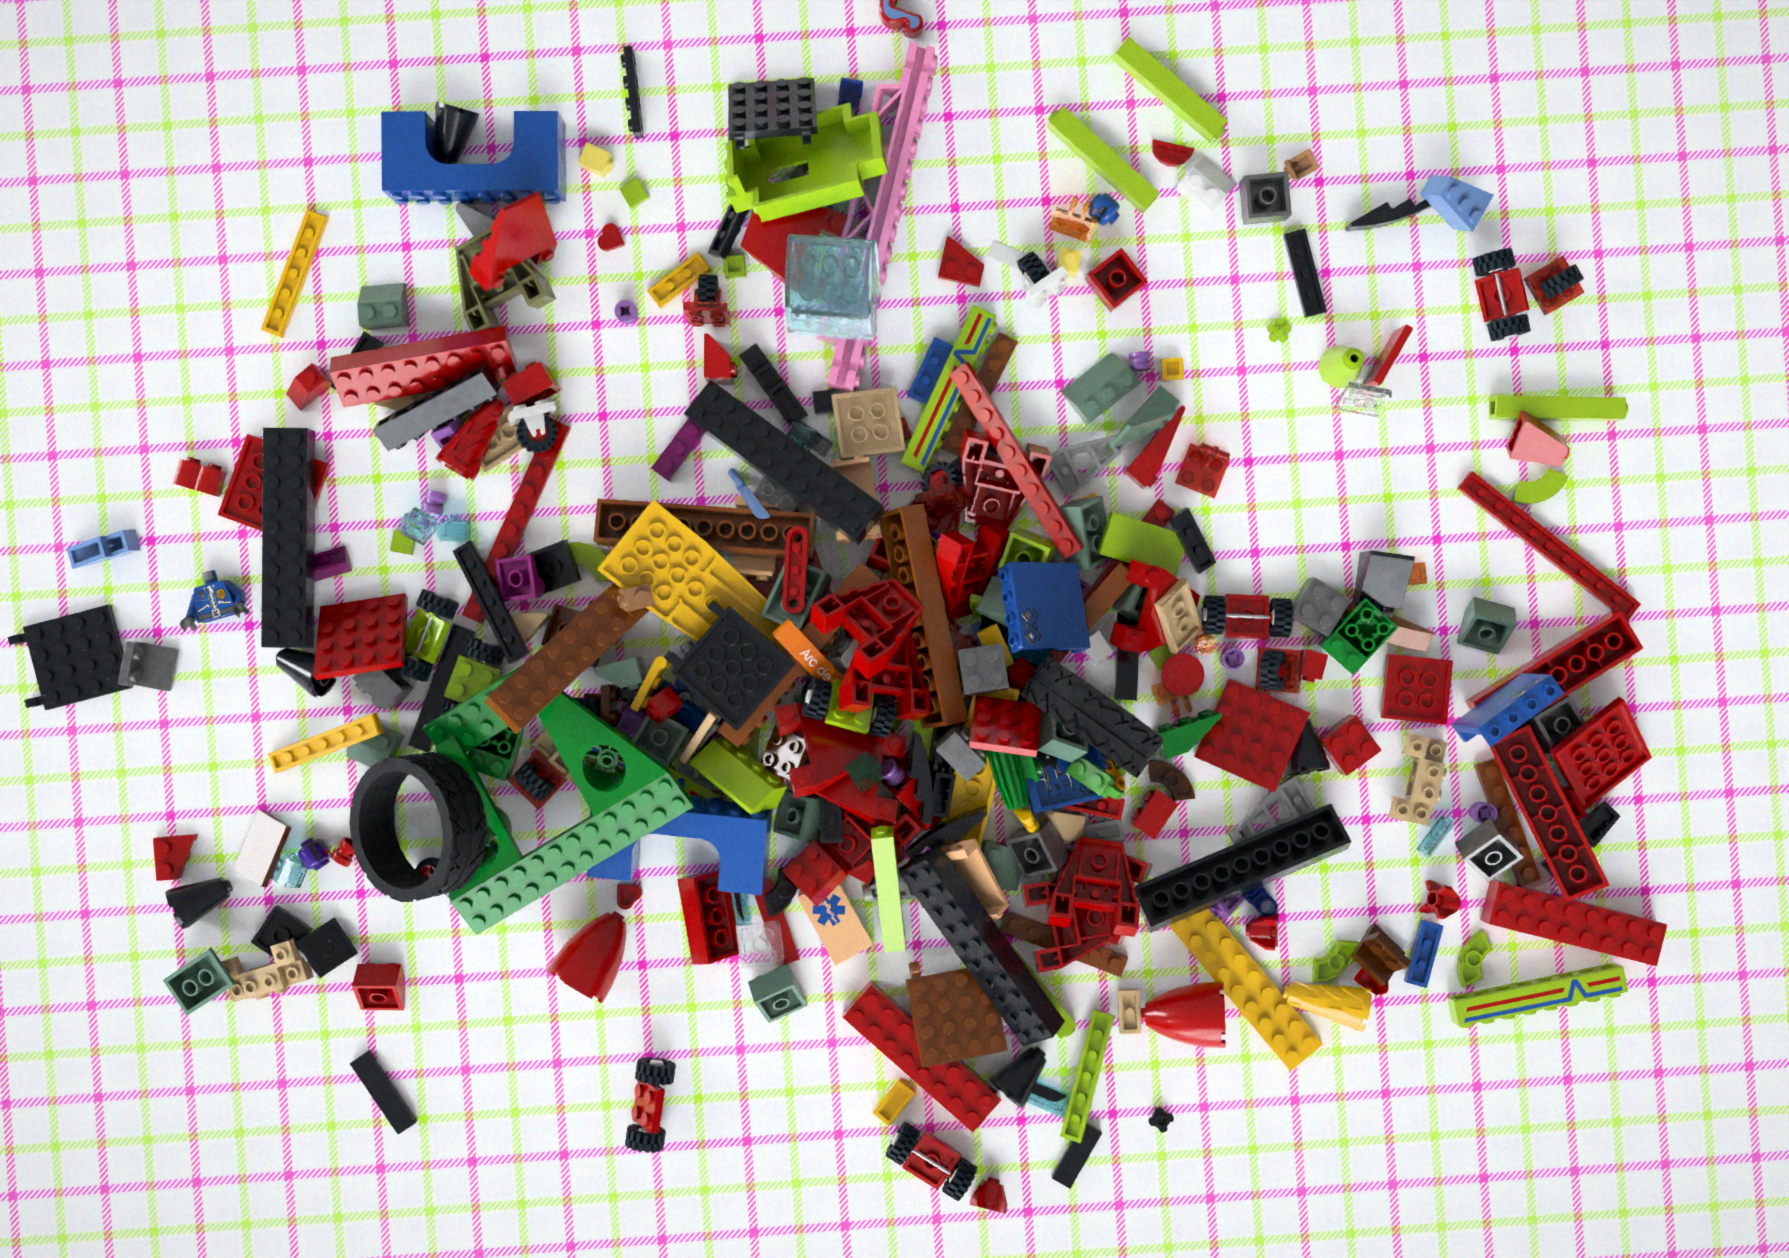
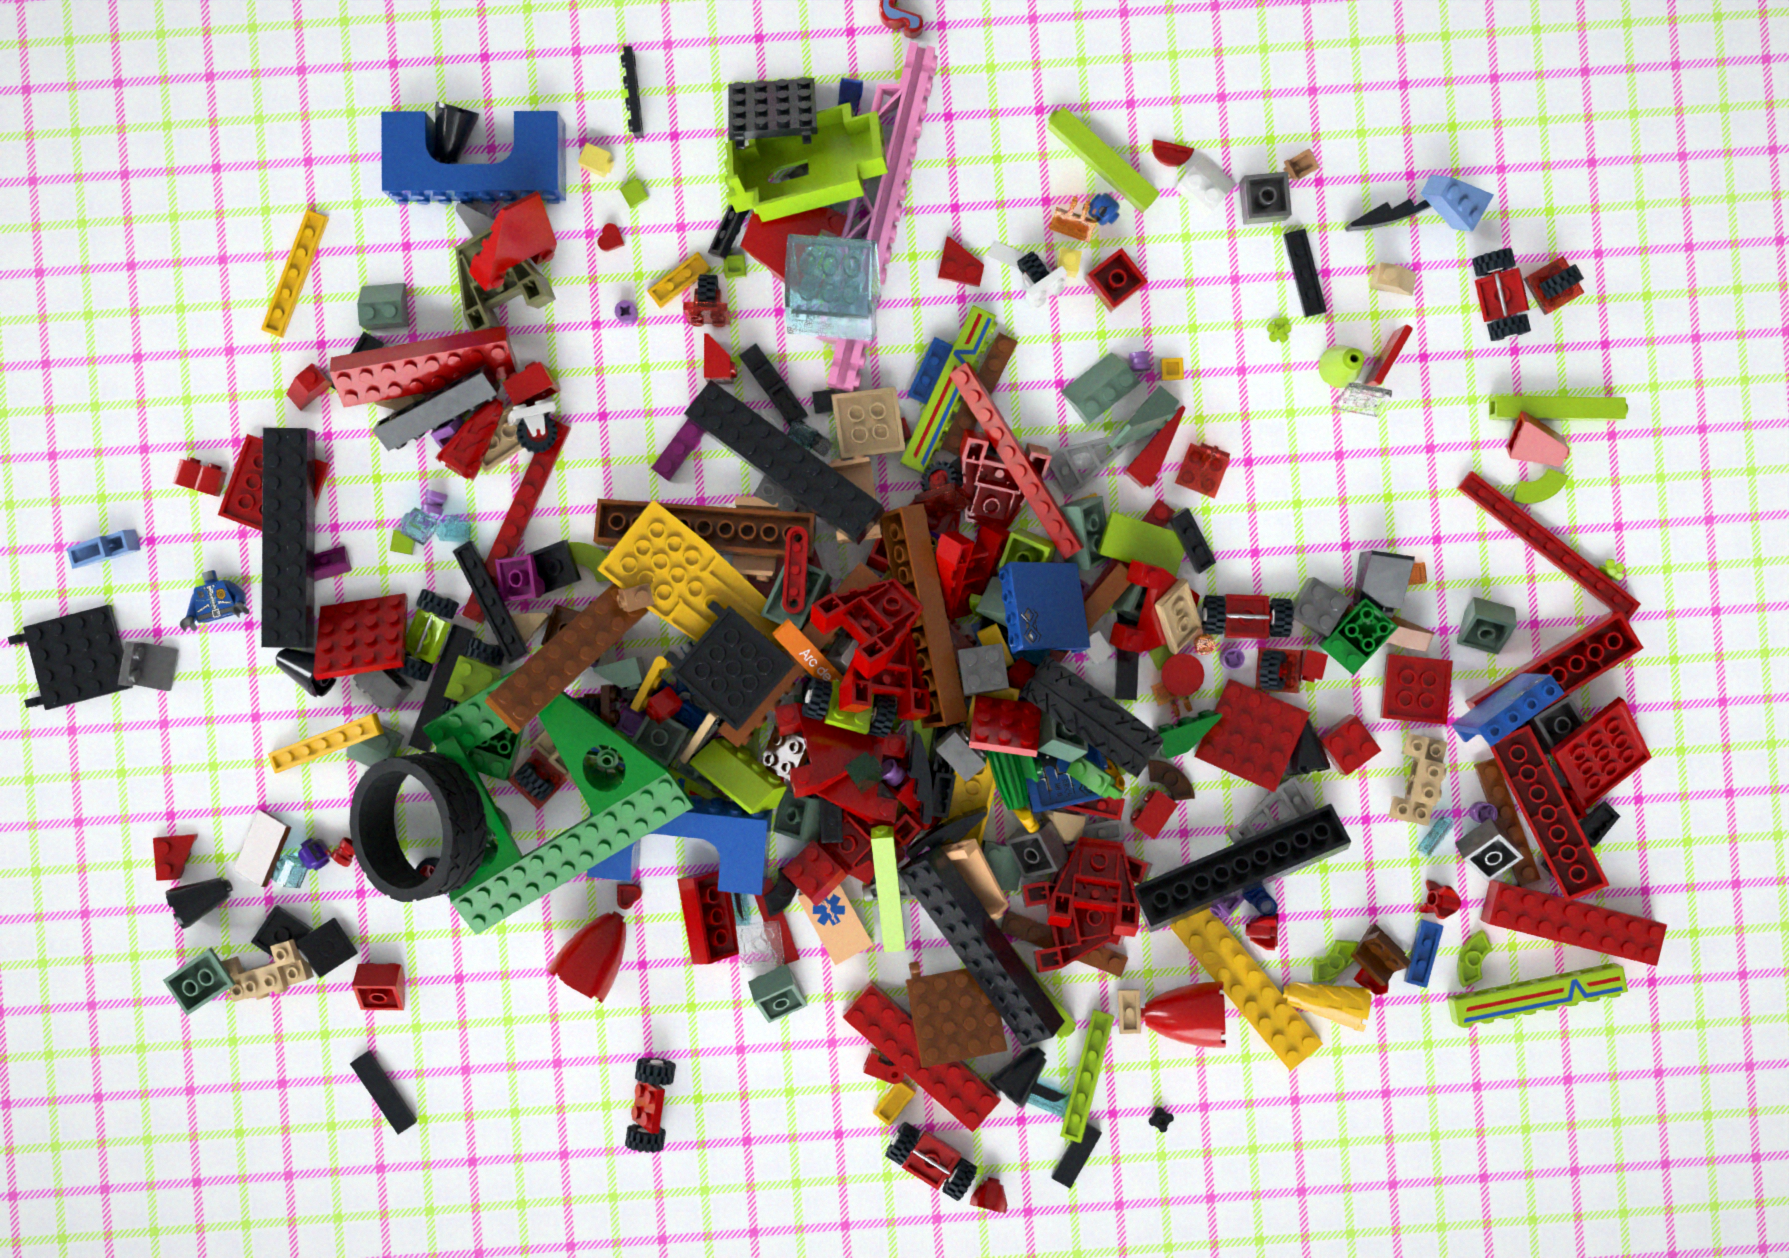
medium blue piece [728,468,770,519] -> none
lime brick [1112,37,1228,143] -> none
none -> red leg [863,1048,904,1084]
none -> tan slope [1370,262,1417,296]
none -> lime plant [1598,559,1625,581]

